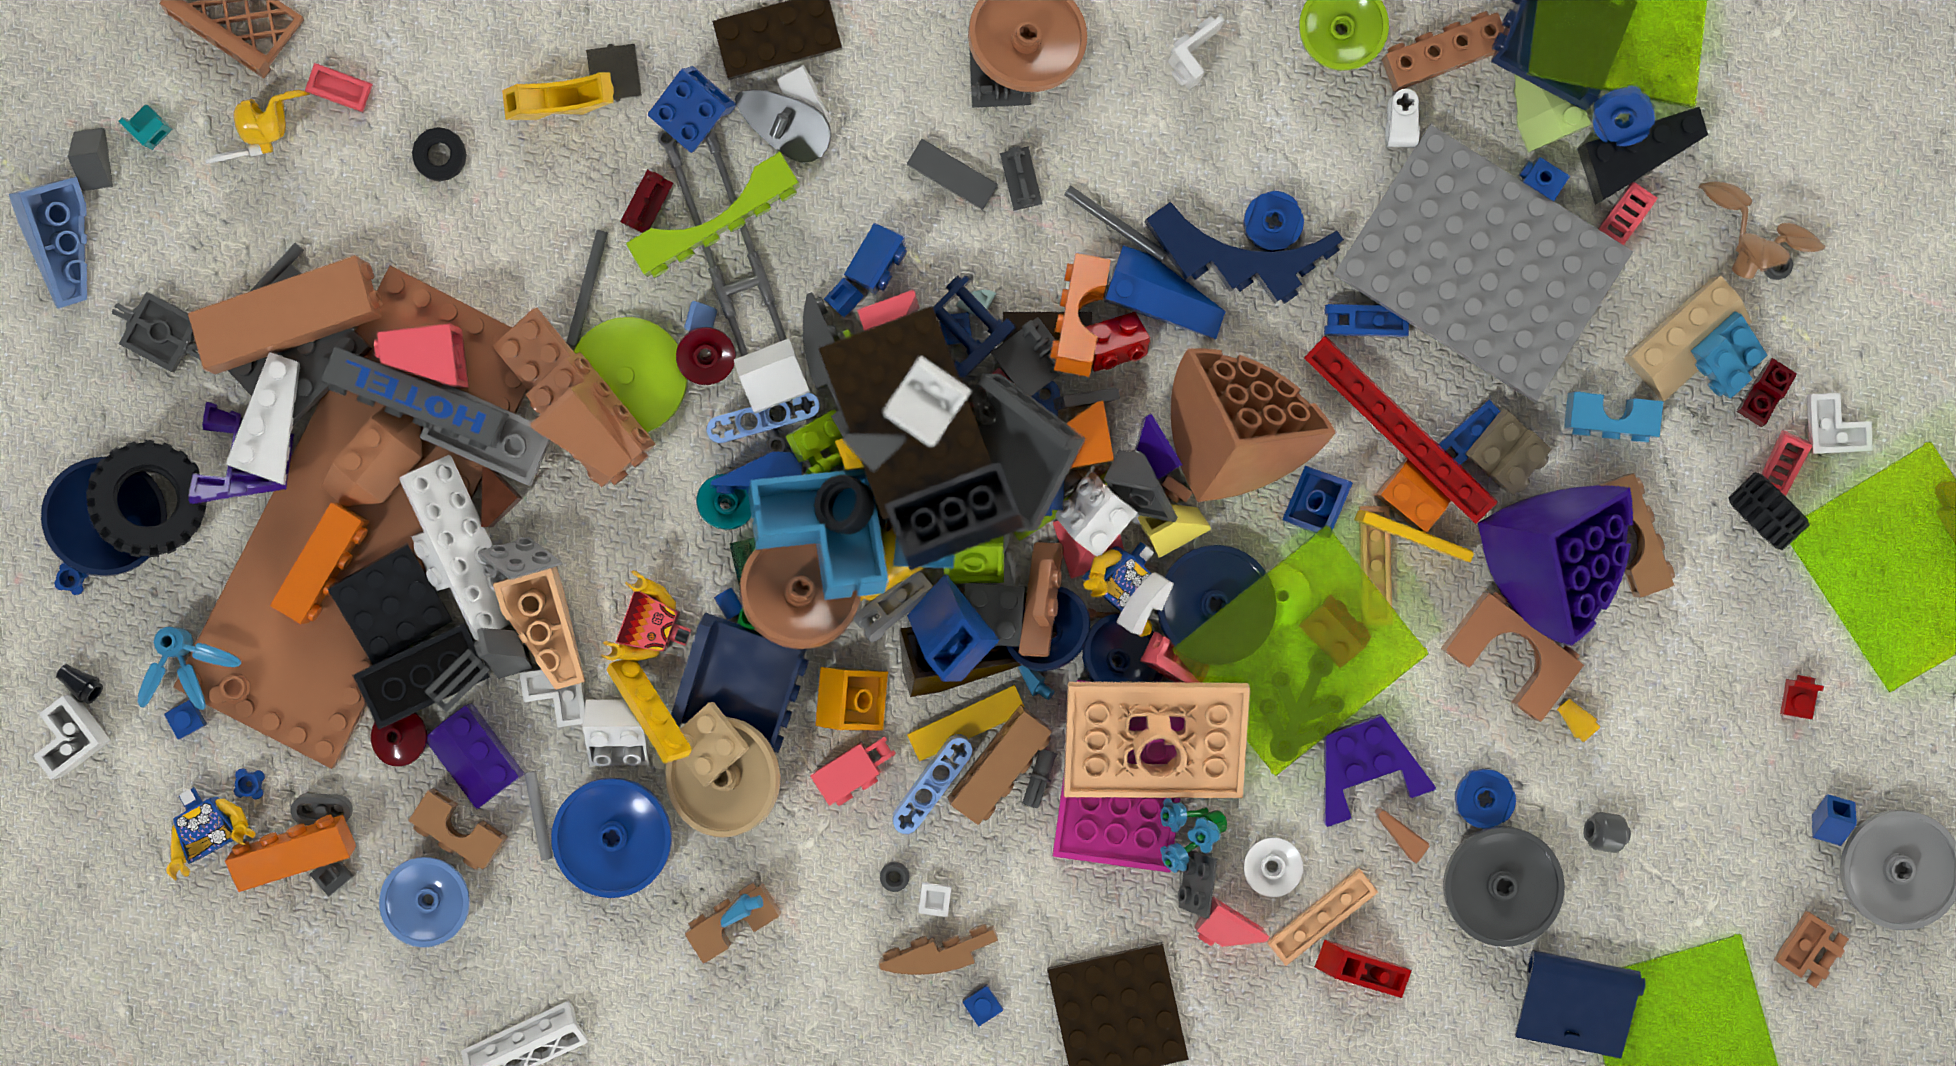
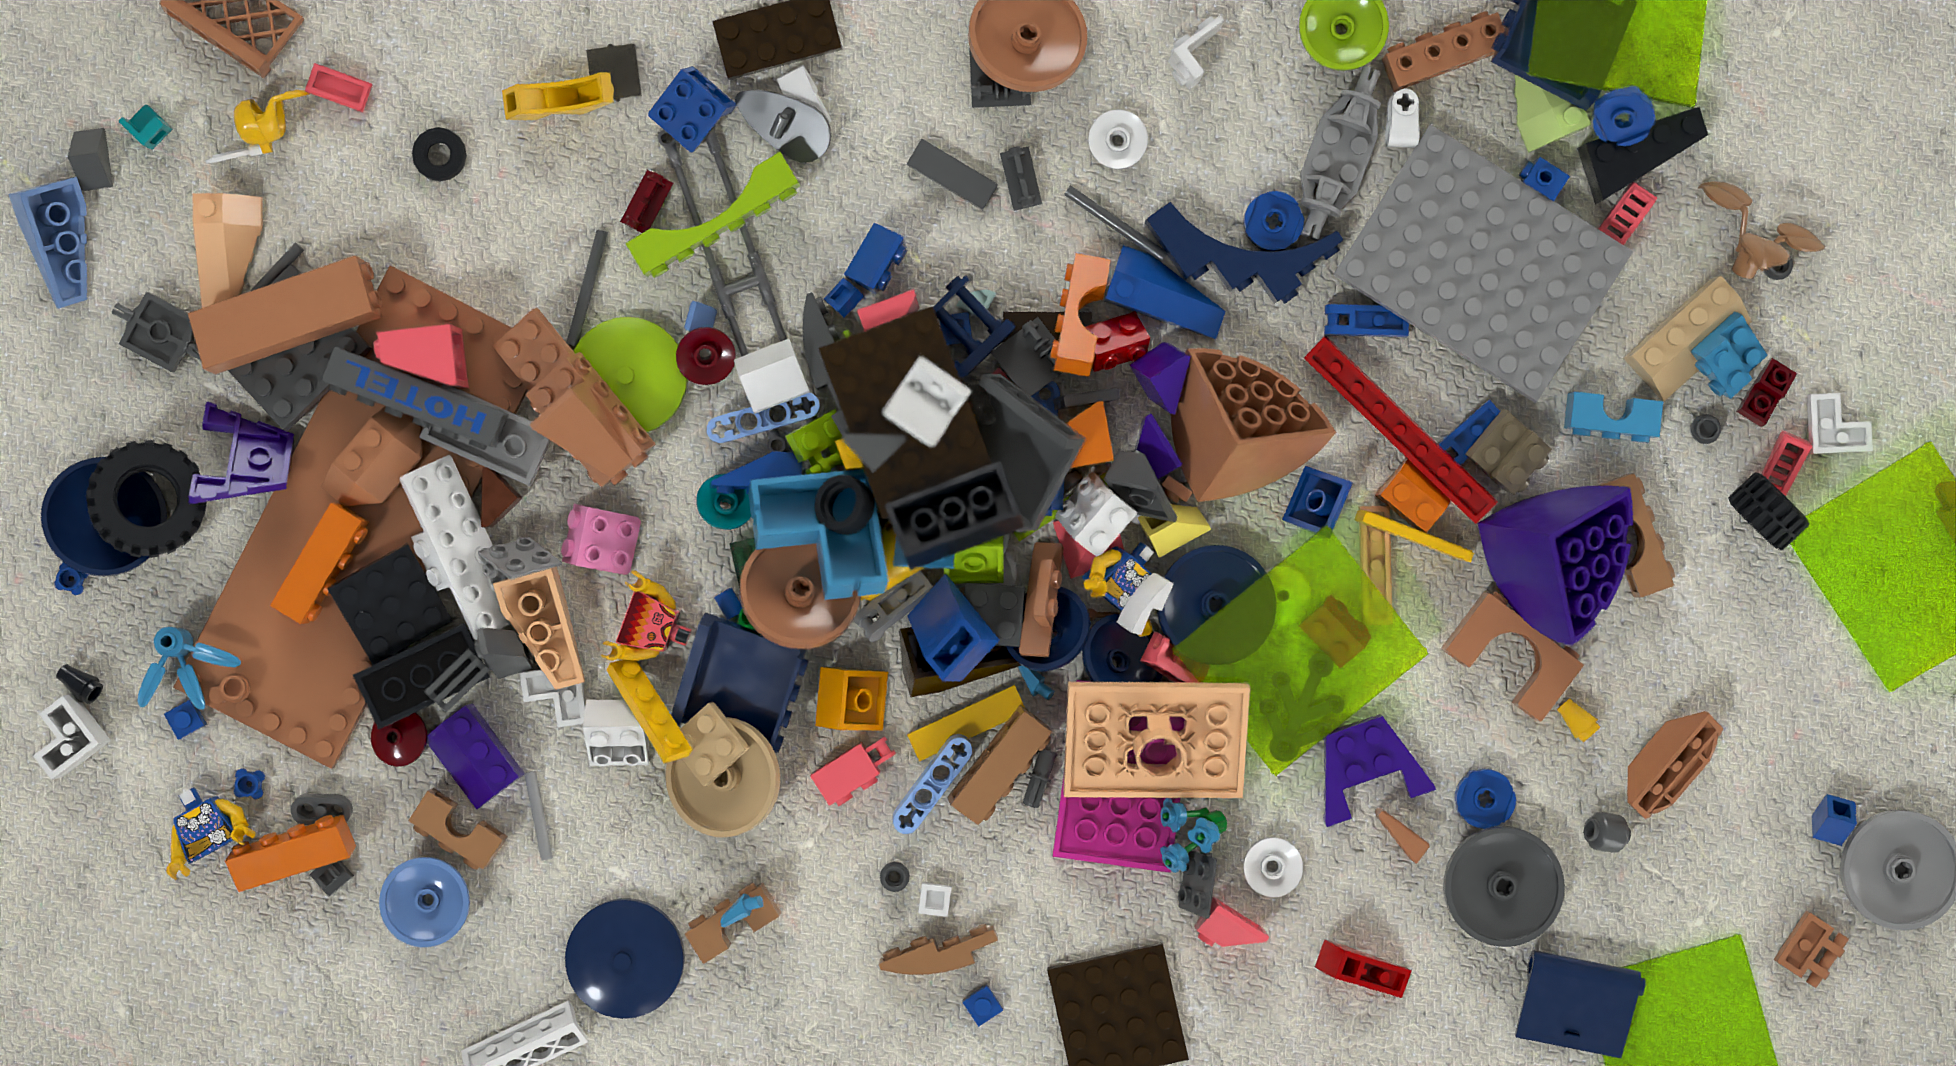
white wing [226,352,300,486] -> none
blue dish [551,778,672,898] -> none
light nougat tile [1267,868,1378,966] -> none
red bracket [1780,675,1824,720] -> none
none -> light nougat wedge [193,193,263,308]
none -> bright pink bracket [561,504,641,575]
none -> dark blue dish [565,898,685,1019]
none -> white dish [1088,110,1148,169]
none -> dark purple slope [1129,342,1191,414]
none -> light grey plate [1300,66,1381,241]
none -> nougat wedge [1627,711,1723,819]
none -> dark grey plate [1690,414,1721,444]

